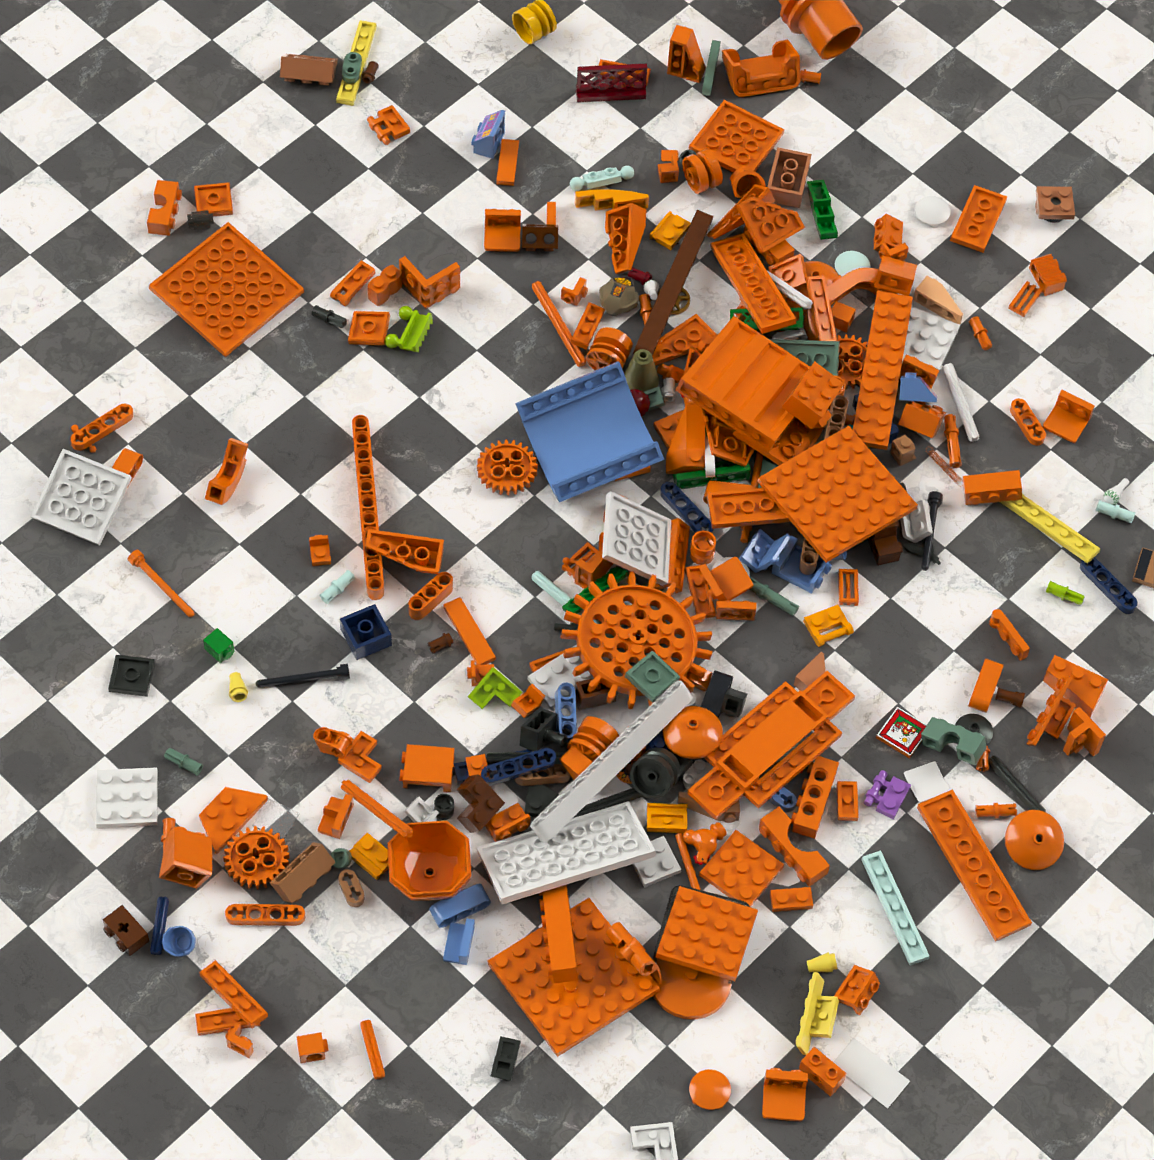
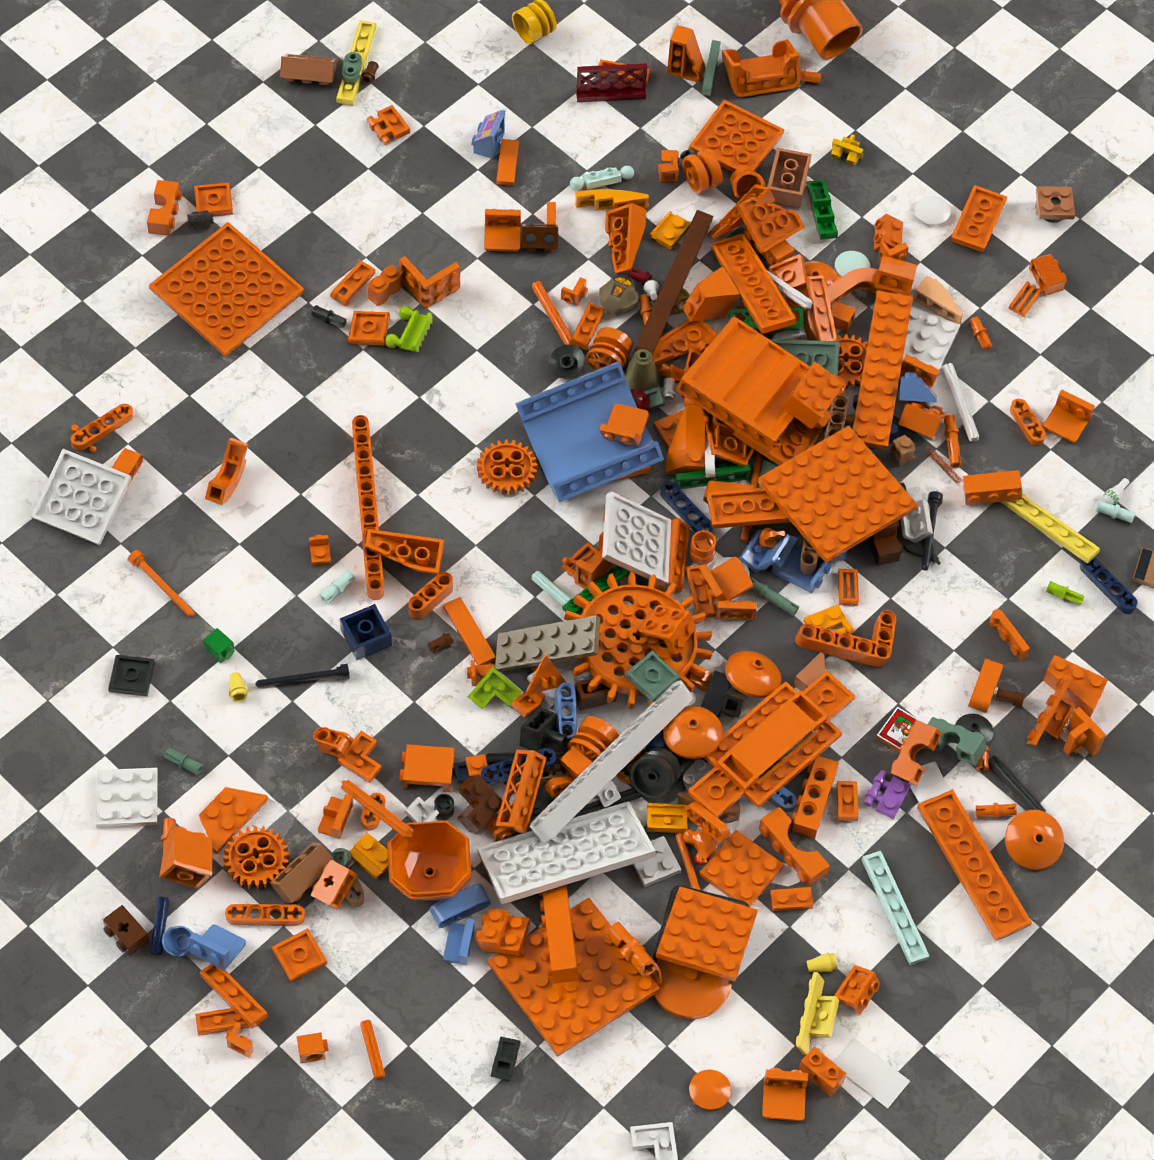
none -> medium blue bracket [190,924,246,971]
none -> orange tile [271,928,327,983]
none -> brick [311,860,358,910]
none -> orange beam [361,793,386,830]
none -> orange plate [476,908,530,956]
none -> dark tan plate [495,615,601,672]
none -> orange fence [496,750,547,833]
none -> orange piece [526,655,566,694]
none -> orange beam [544,776,574,798]
none -> pearl dark grey dish [549,344,585,379]
none -> white bracket [594,780,621,807]
none -> orange bracket [599,404,649,446]
none -> orange bracket [639,605,696,655]
none -> orange slope [682,267,740,322]
none -> orange beam [685,801,730,842]
none -> orange dish [725,651,782,698]
none -> orange piece [759,528,786,548]
none -> orange beam [795,610,896,668]
none -> yellow hips [831,134,864,166]
none -> orange arch [891,720,942,787]

